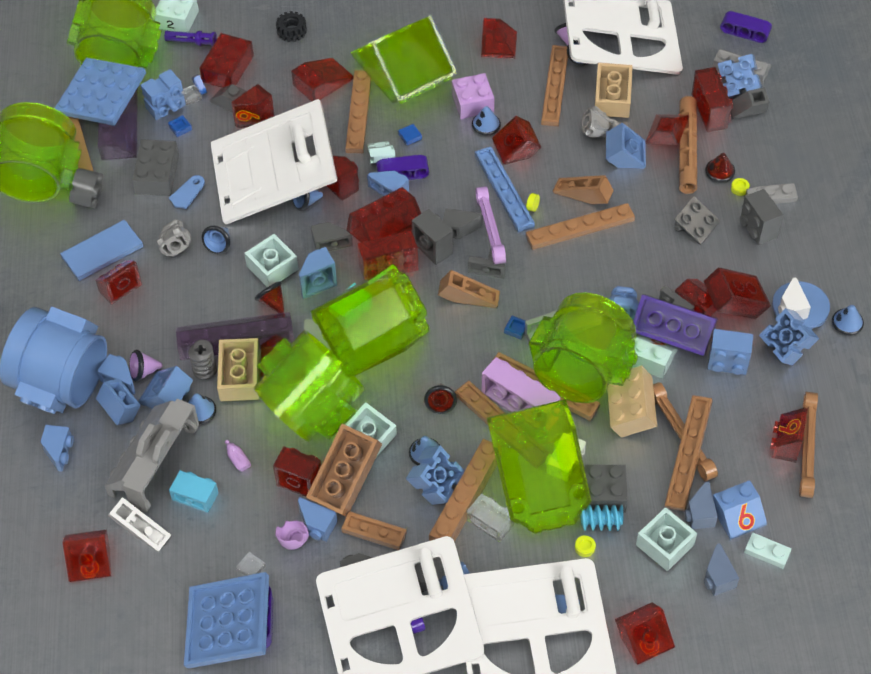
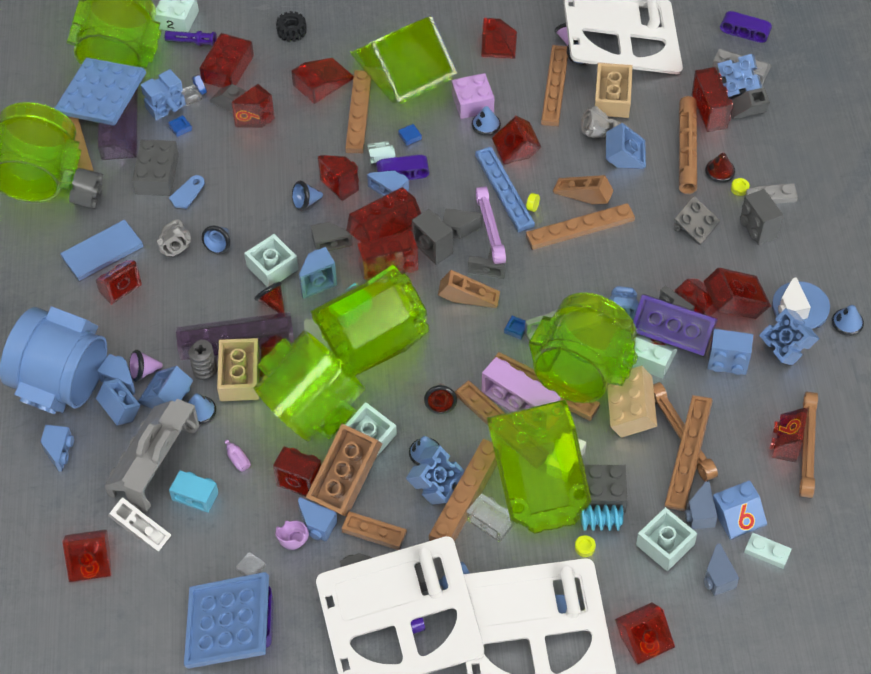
white door [211,99,337,225] -> none
clear red slope [645,114,689,145] -> none

